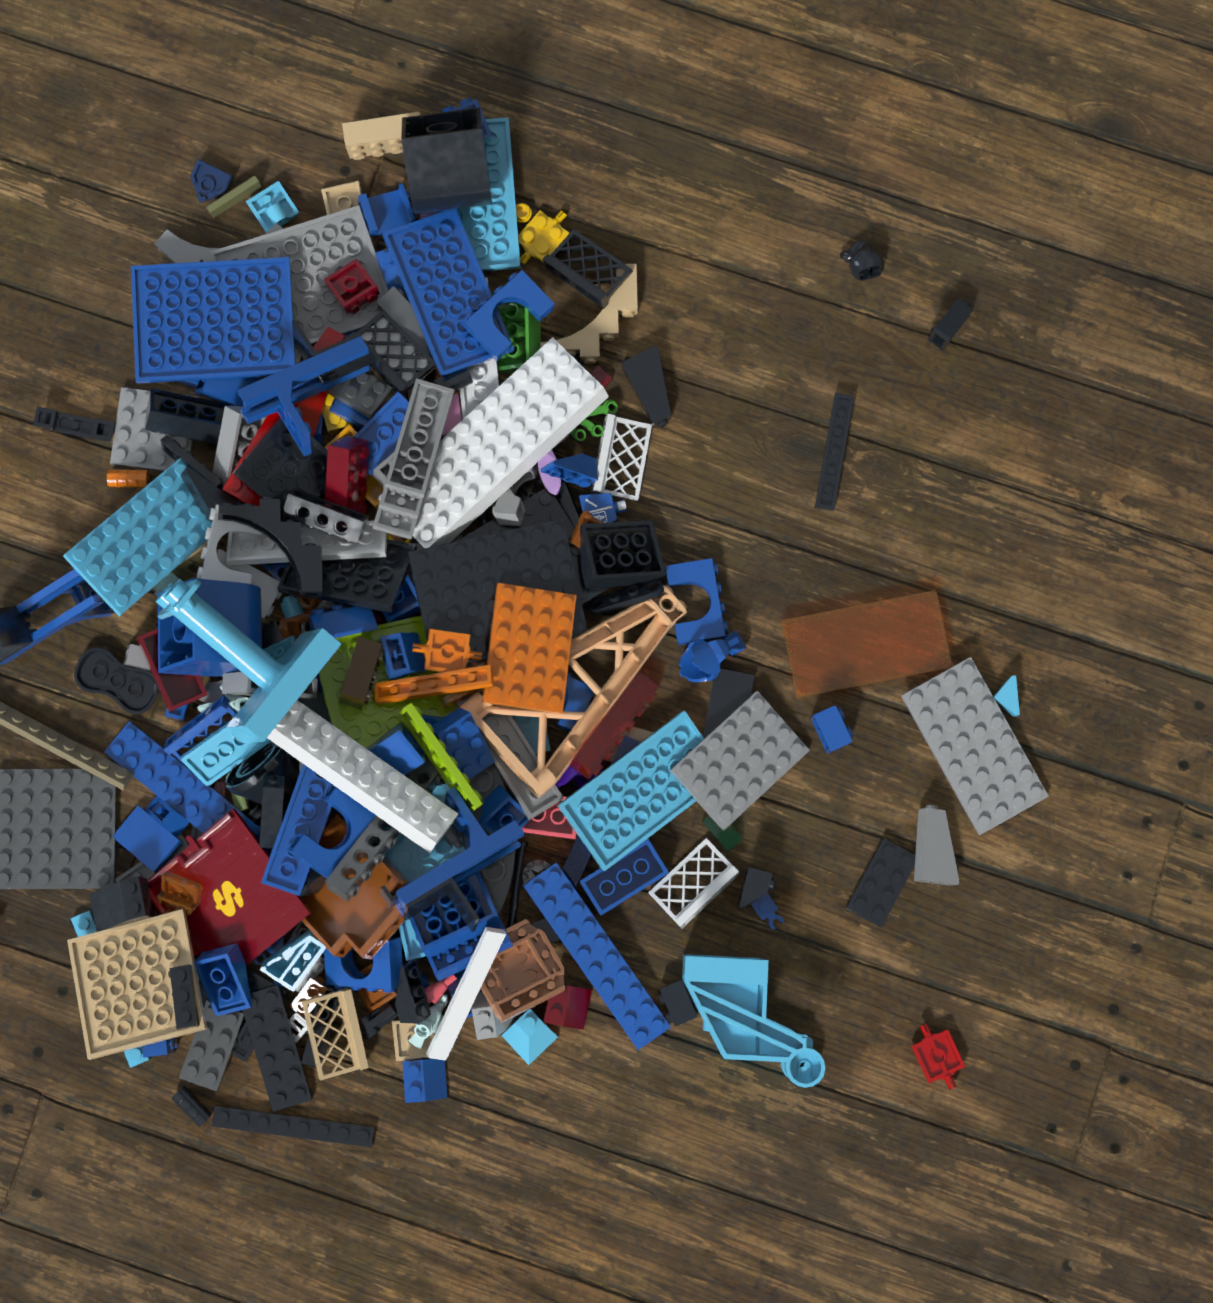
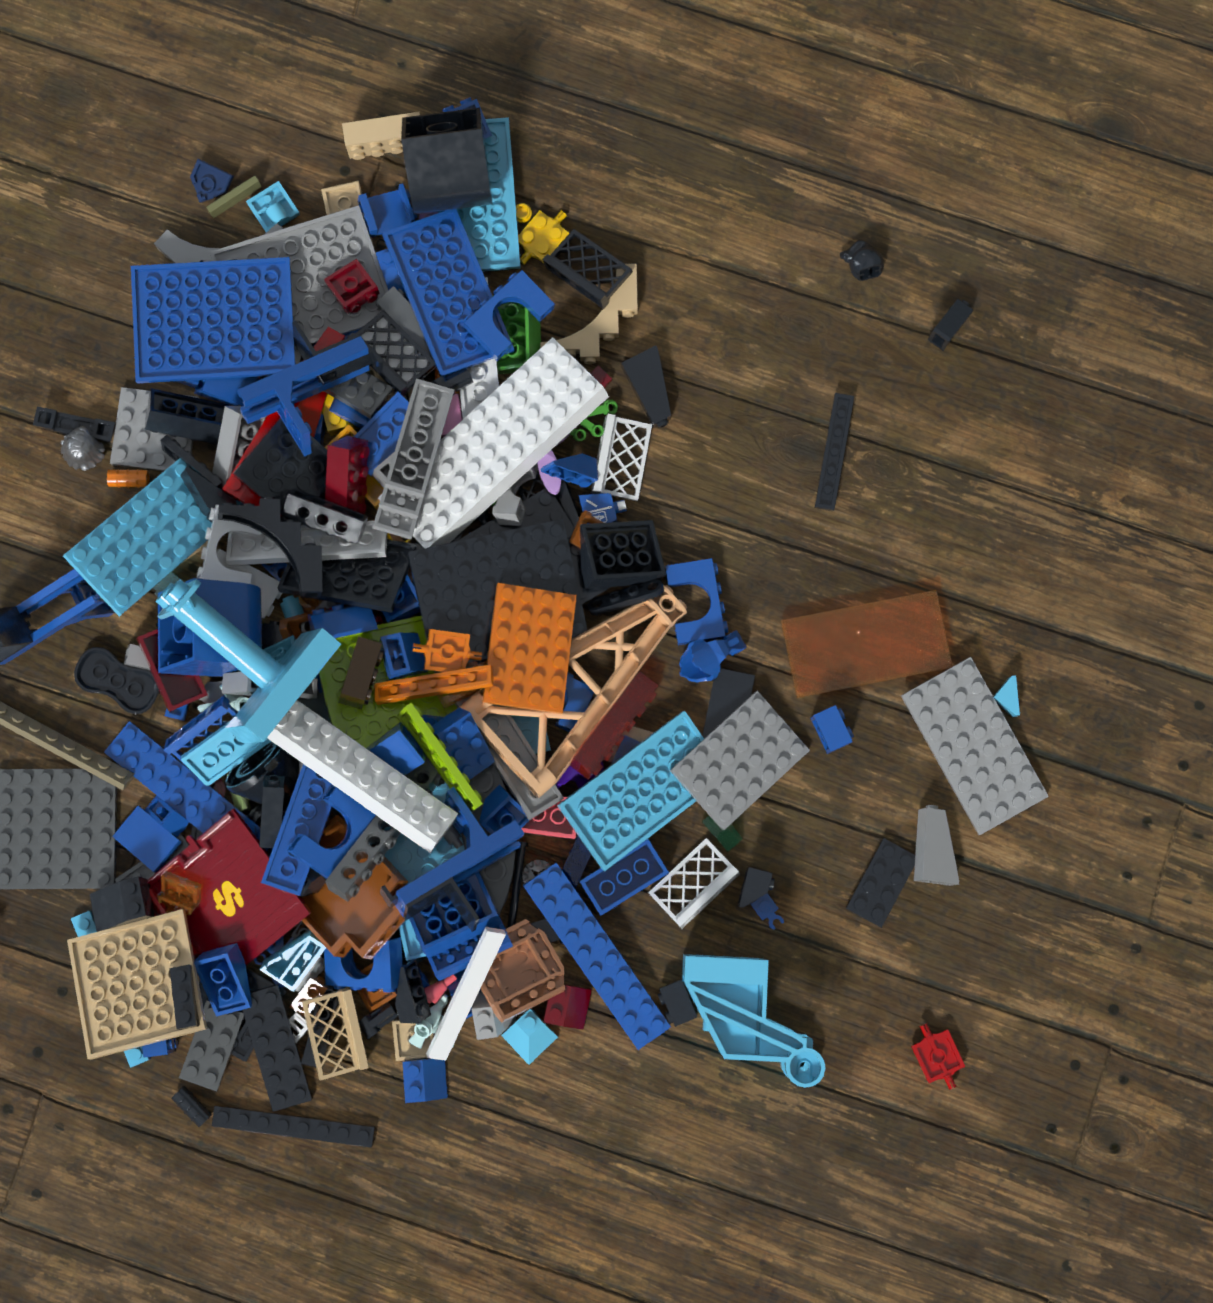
none -> flat silver hair [61,426,105,471]

